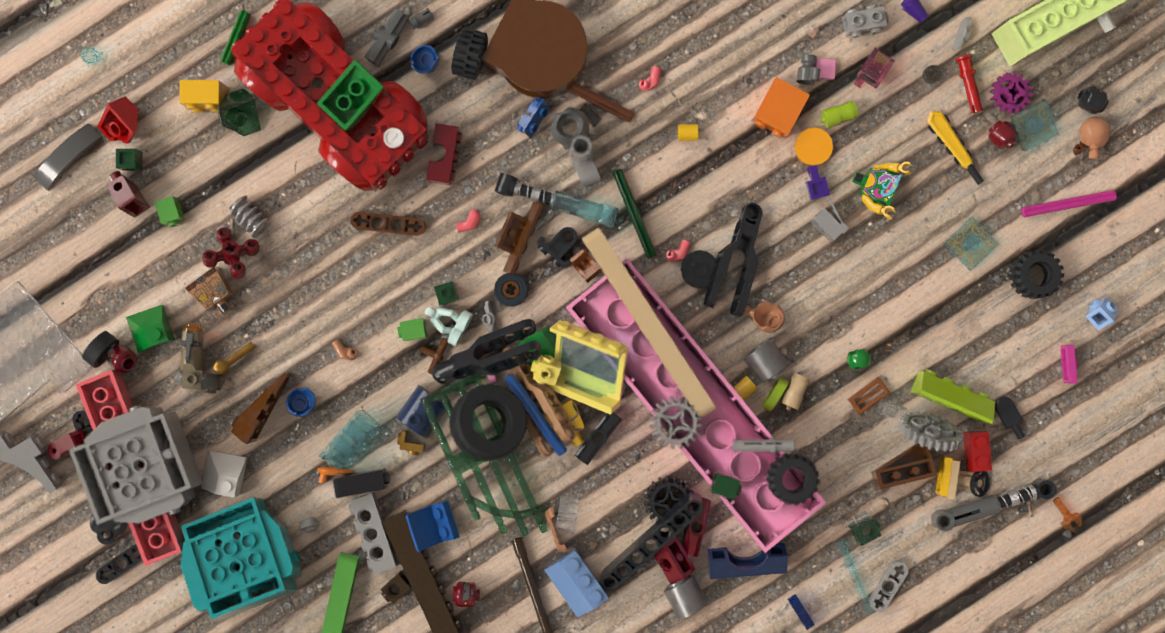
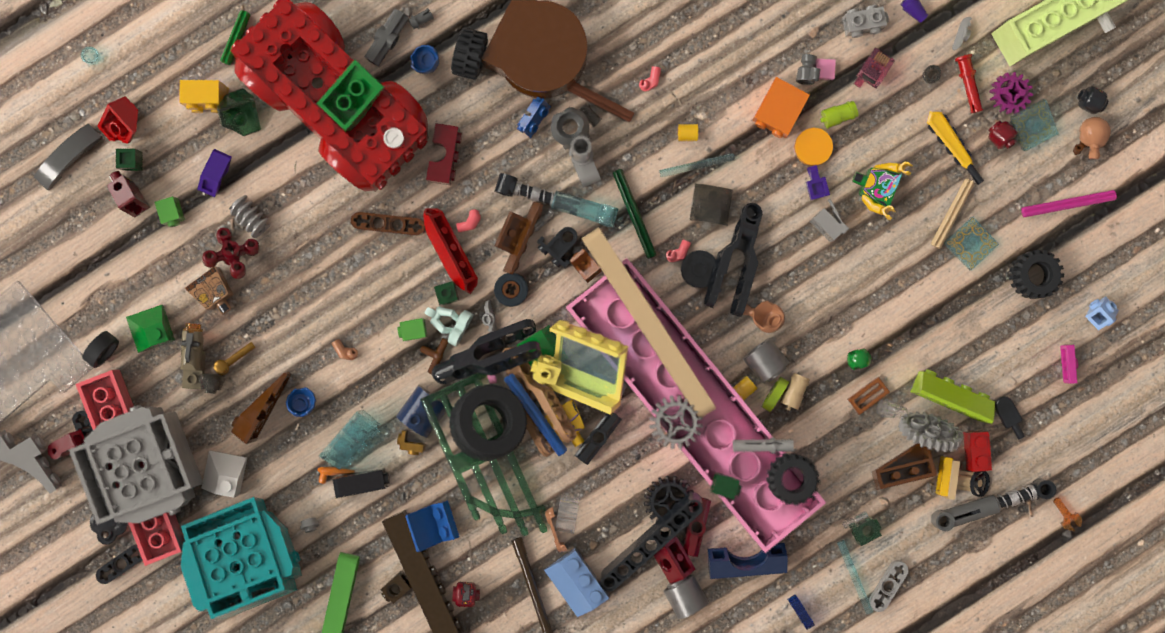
dark red head [107,345,137,373] -> none
light grey brick [349,492,399,575] -> none
none -> dark purple slope [197,149,232,197]
none -> red brick [423,208,478,294]
none -> clear light blue bar [659,153,735,177]
none -> clear smoke slope [689,183,733,227]
none -> tan axle [931,179,975,248]

